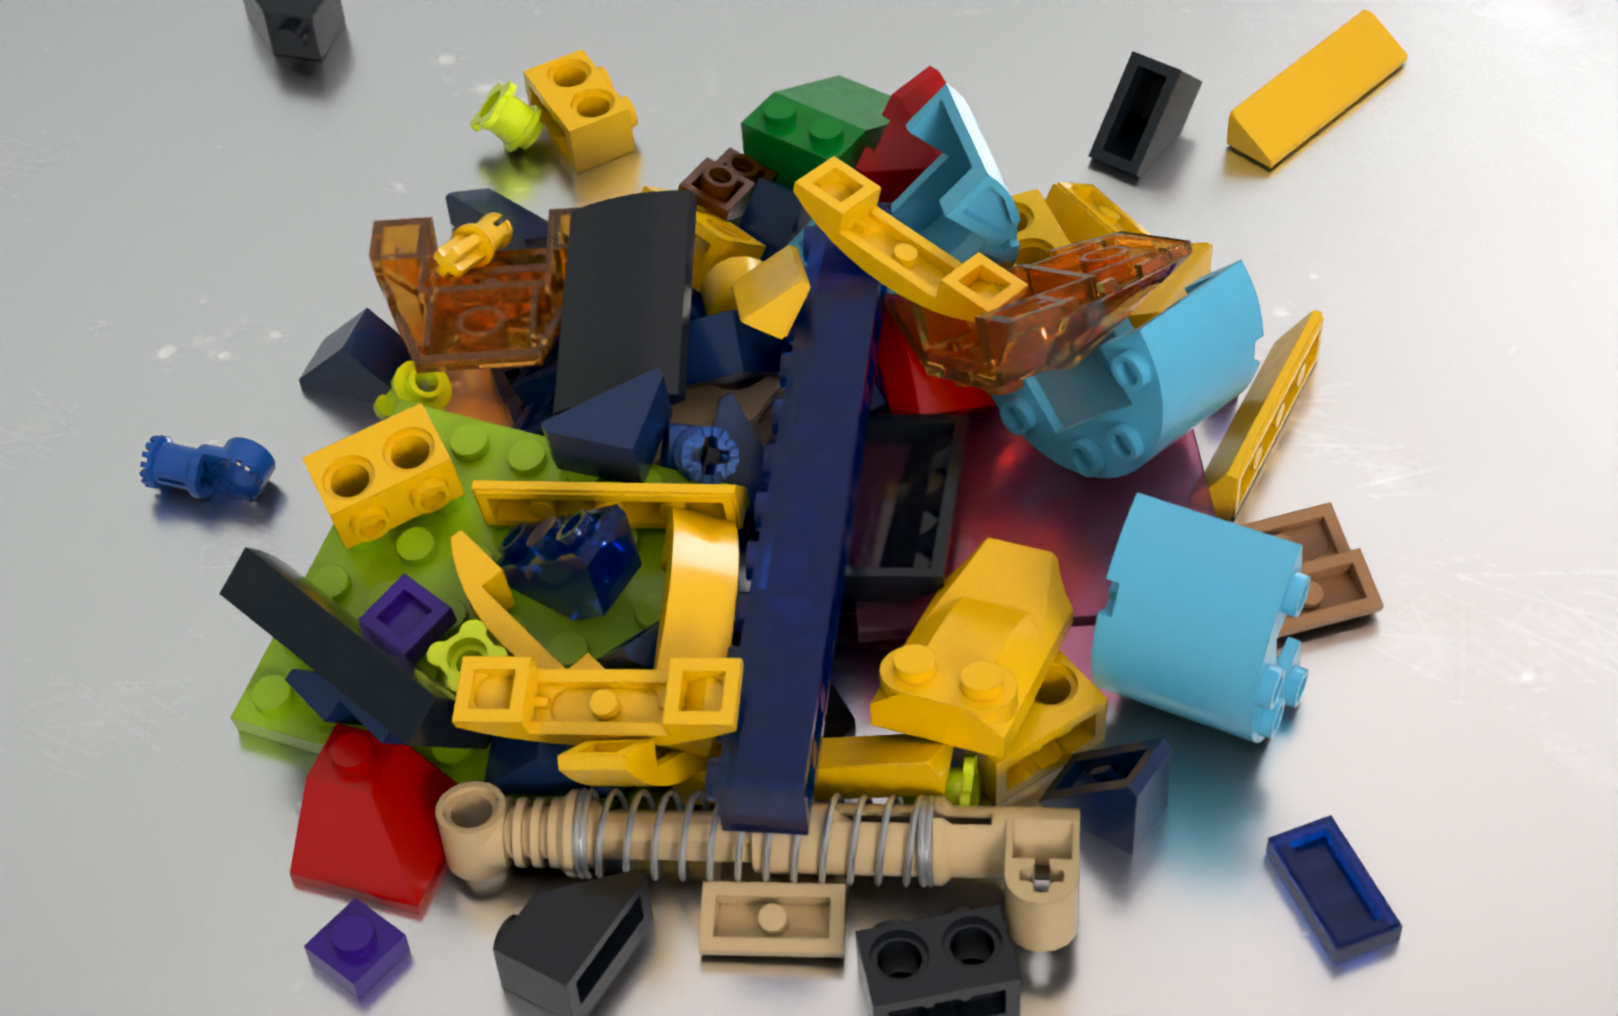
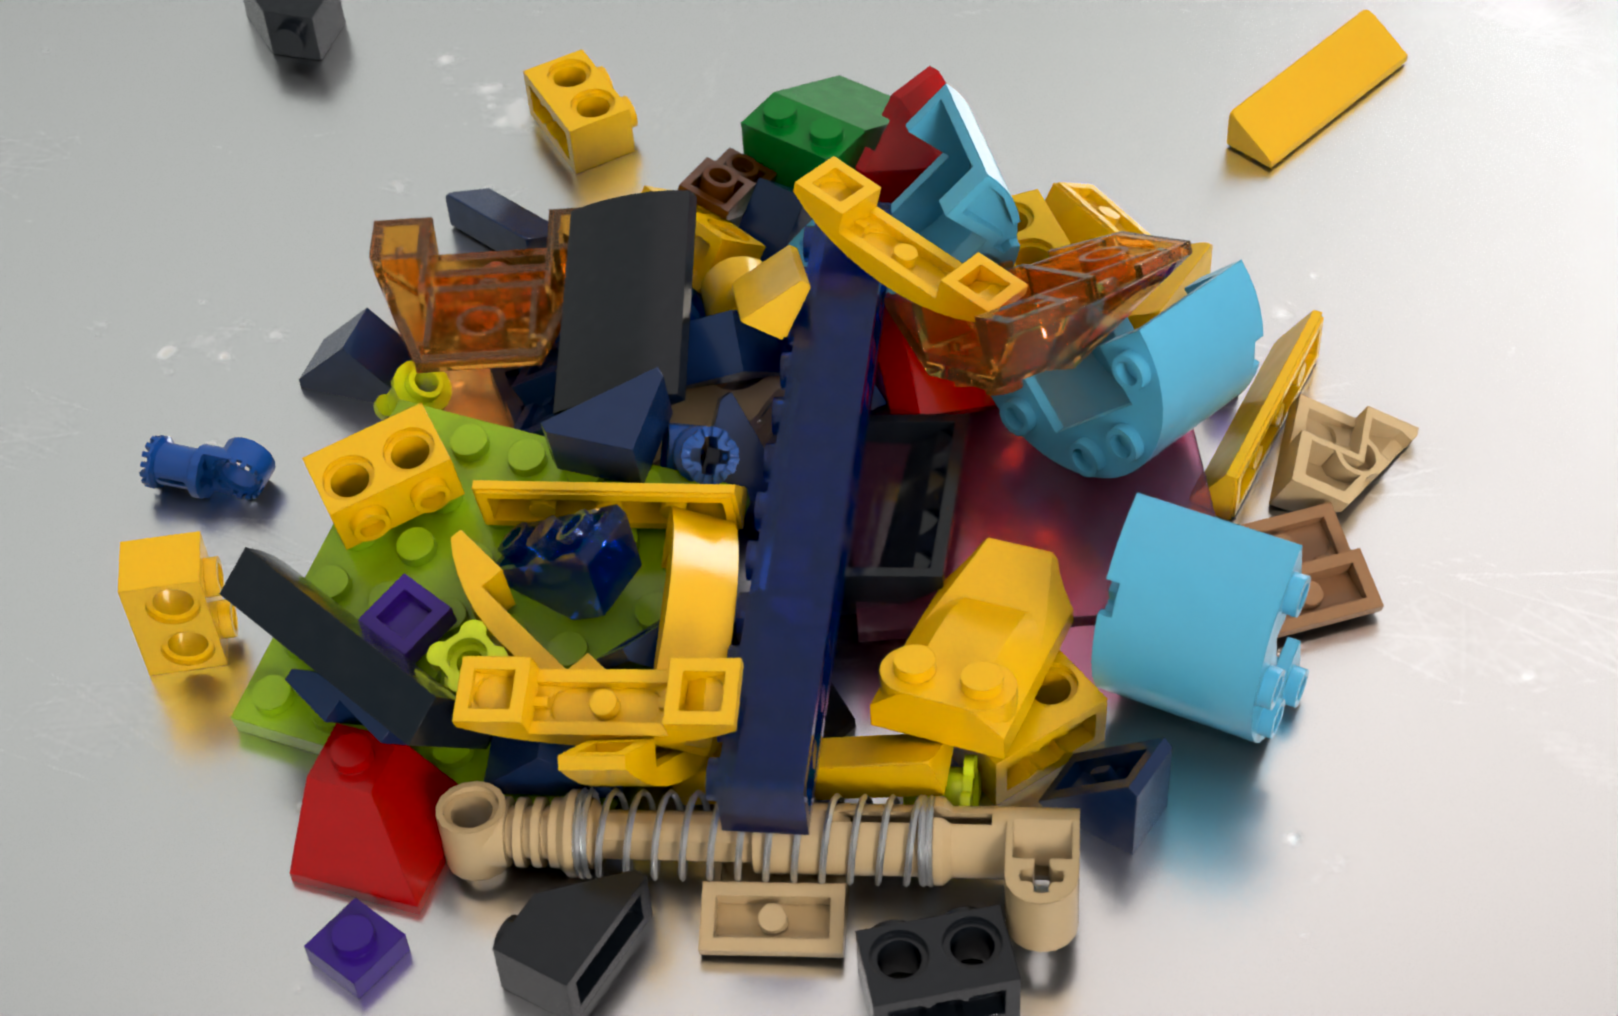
yellow axle [433,212,513,278] -> none
neon yellow brick [469,81,543,152] -> none
black slope [1088,51,1202,177] -> none
clear blue tile [1266,815,1403,964] -> none
none -> yellow brick [118,531,239,676]
none -> tan slope [1269,394,1419,513]

